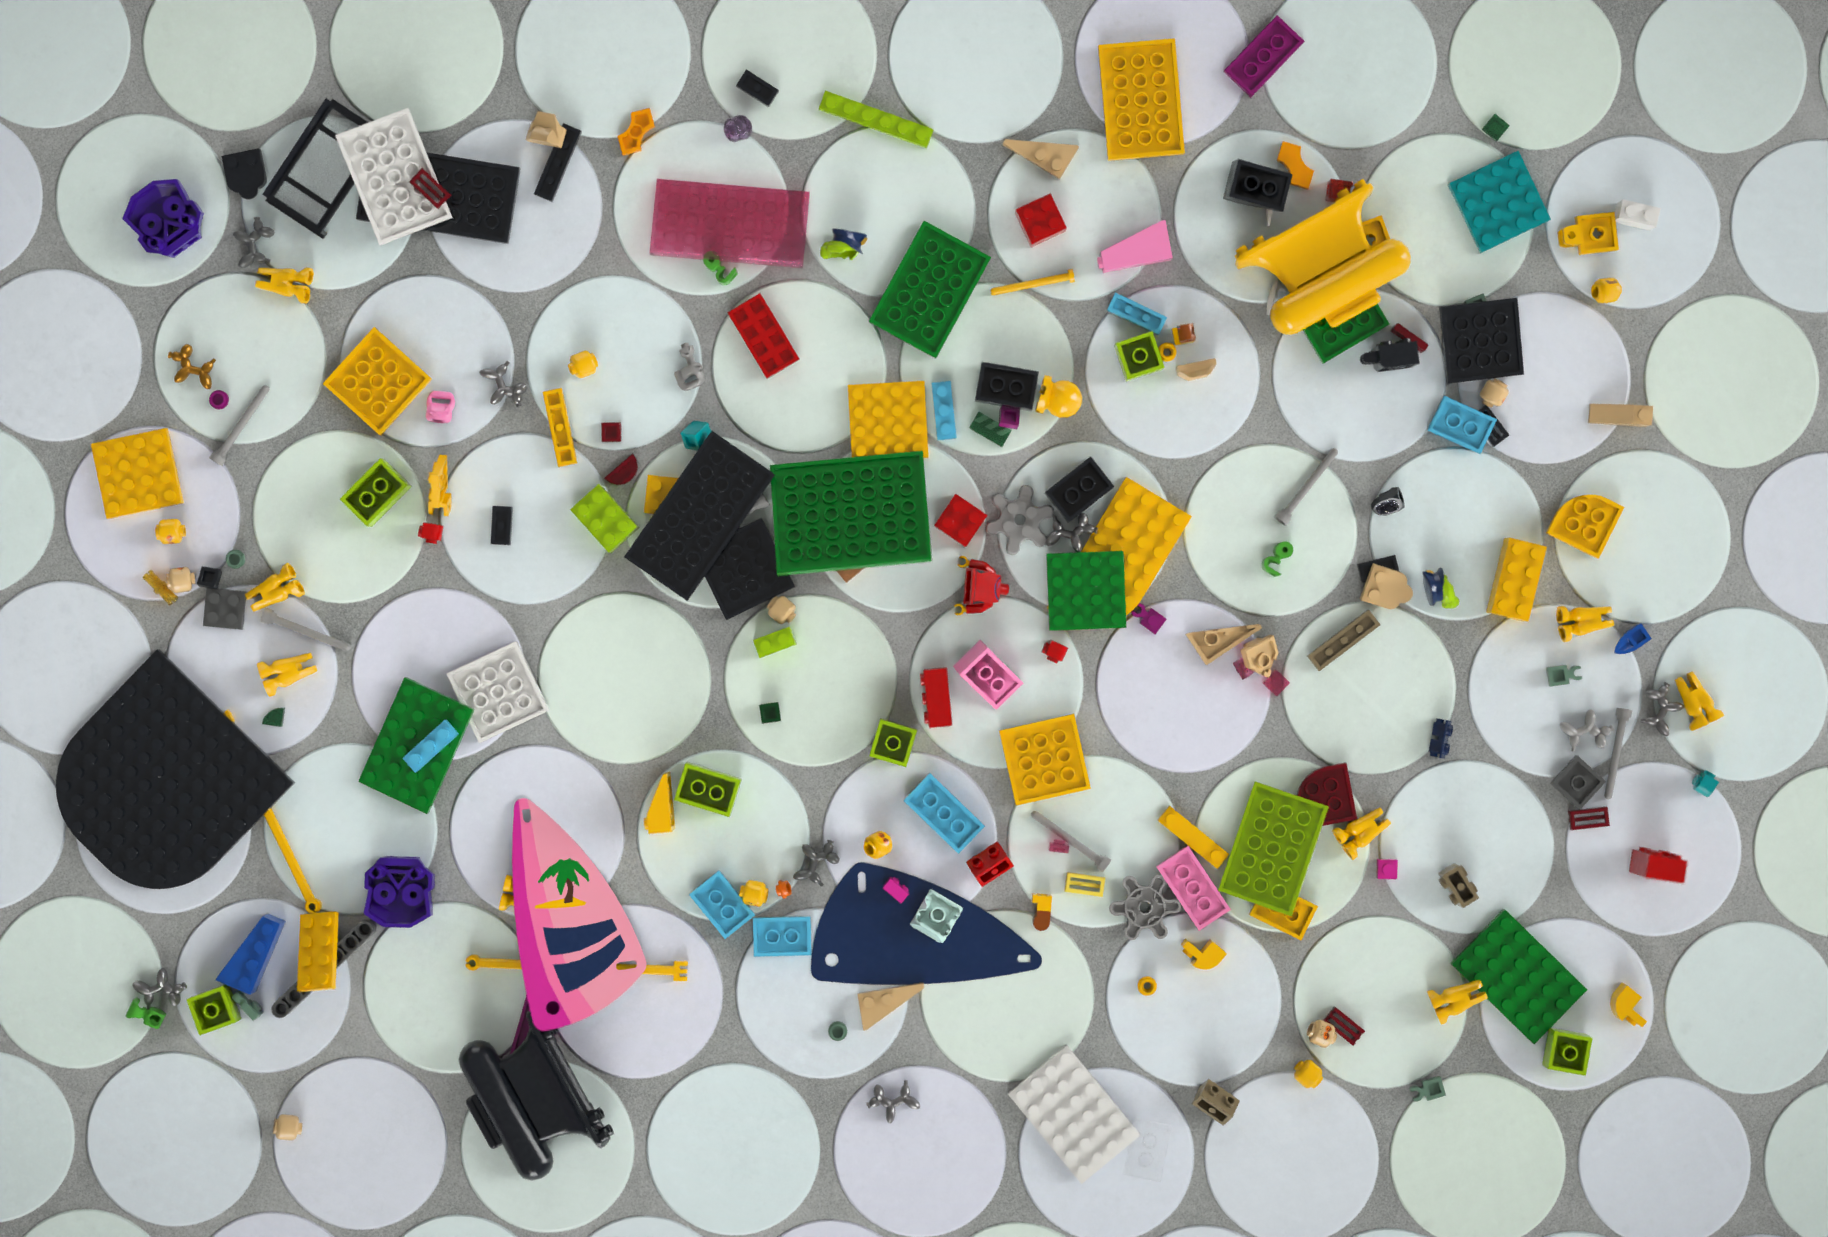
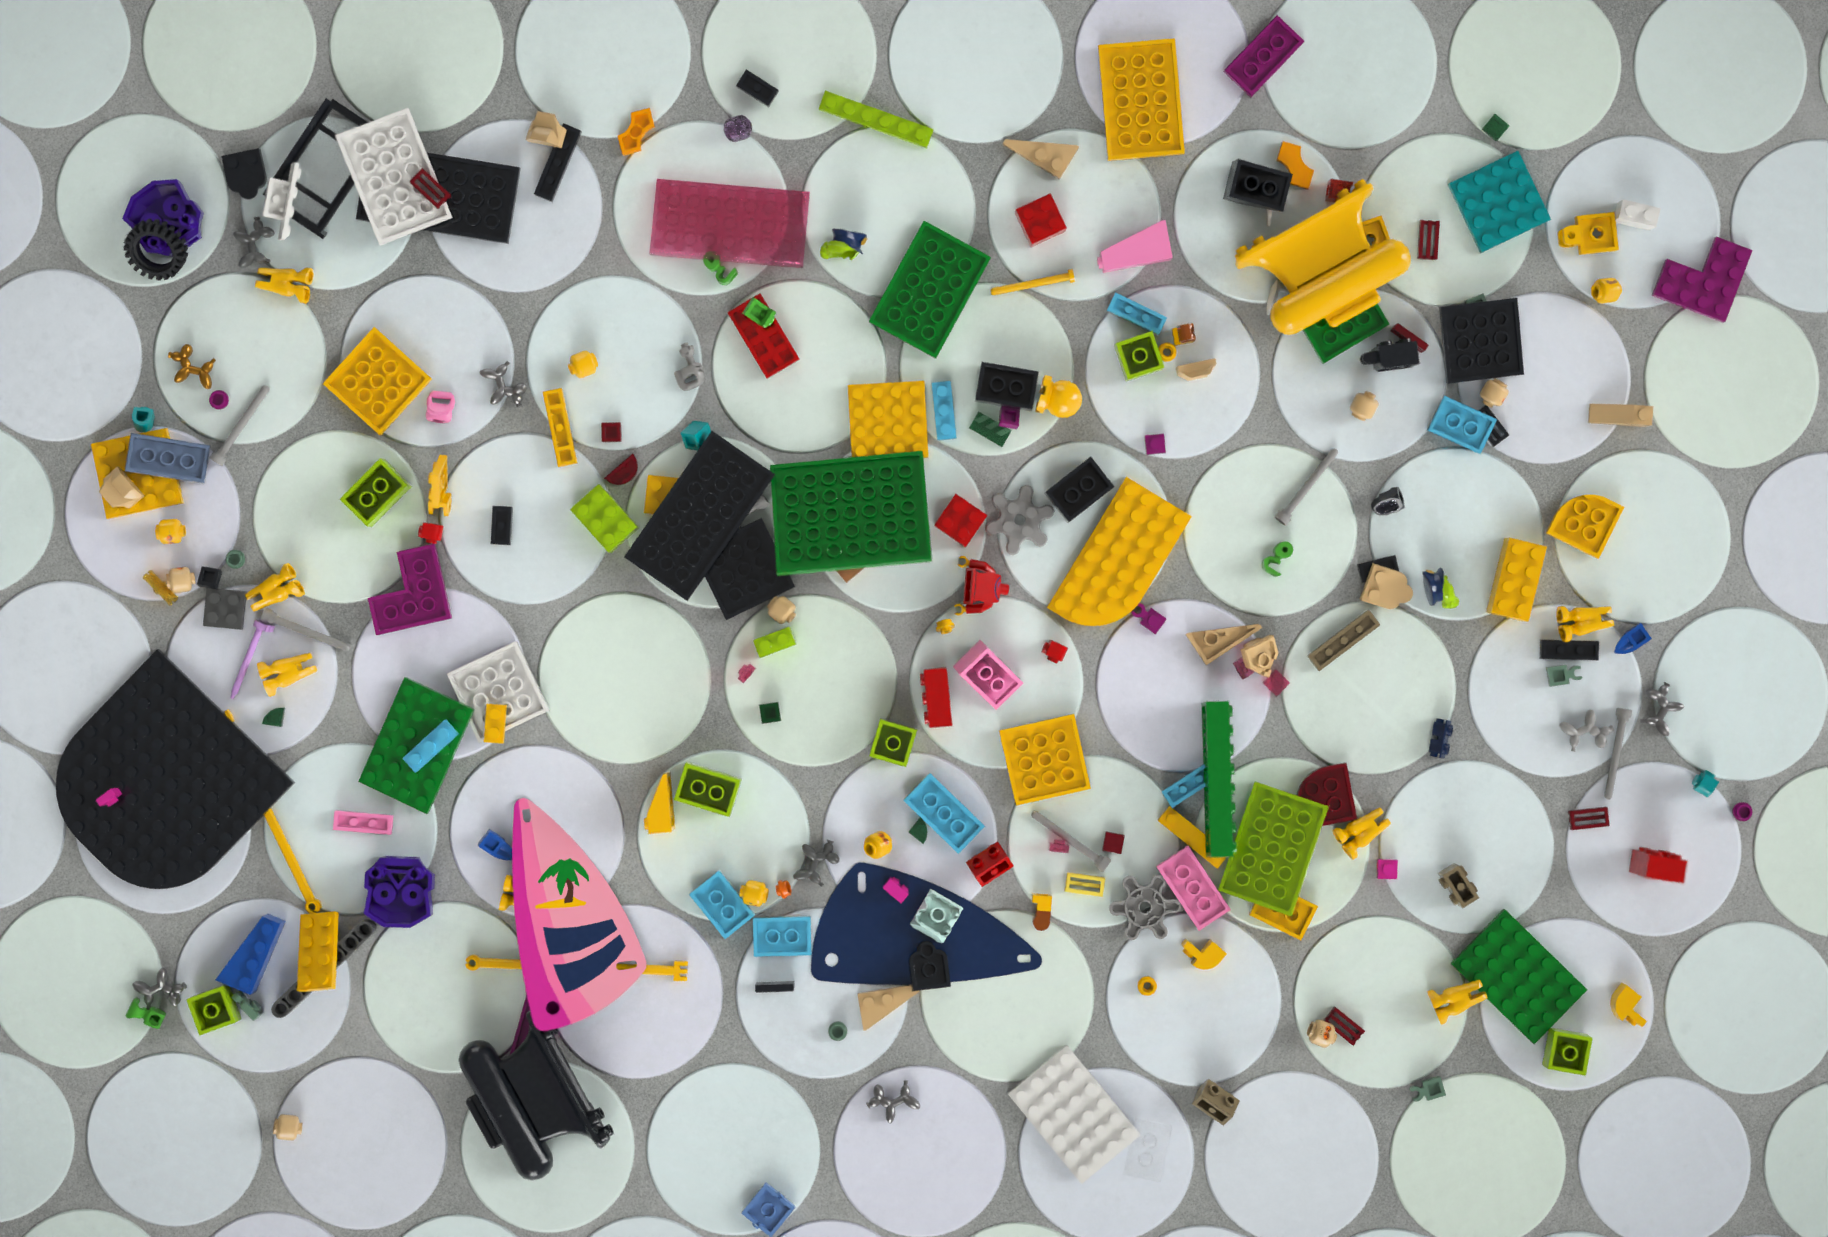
flat silver piece [1045,513,1098,553] -> none
green plate [1046,551,1126,631] -> none
yellow head [1294,1060,1323,1088] -> none
dark grey plate [1550,755,1606,810] -> none
yellow piece [1675,671,1724,731] -> none
none -> dark pink plate [96,788,122,807]
none -> tan slope [99,466,144,508]
none -> black tyre [123,219,188,281]
none -> sand blue tile [125,433,210,484]
none -> teal plate [132,407,155,432]
none -> lavender piece [230,620,275,699]
none -> white bracket [262,162,301,240]
none -> bright pink plate [333,810,394,835]
none -> magenta plate [368,544,452,635]
none -> blue plate [478,829,512,860]
none -> yellow plate [484,704,507,744]
none -> clear pink plate [737,663,756,683]
none -> medium blue plate [741,1182,796,1237]
none -> bright green bracket [742,297,776,328]
none -> black tile [755,981,795,993]
none -> clear green tile [908,817,927,844]
none -> black plate [908,941,951,992]
none -> yellow plate [936,619,955,634]
none -> dark red tile [1102,831,1125,854]
none -> magenta plate [1144,434,1166,455]
none -> medium azure plate [1161,764,1205,808]
none -> green brick [1201,701,1237,857]
none -> tan head [1350,391,1379,421]
none -> dark red tile [1417,220,1440,260]
none -> black tile [1540,640,1599,660]
none -> magenta plate [1652,237,1753,323]
none -> magenta plate [1732,802,1753,821]

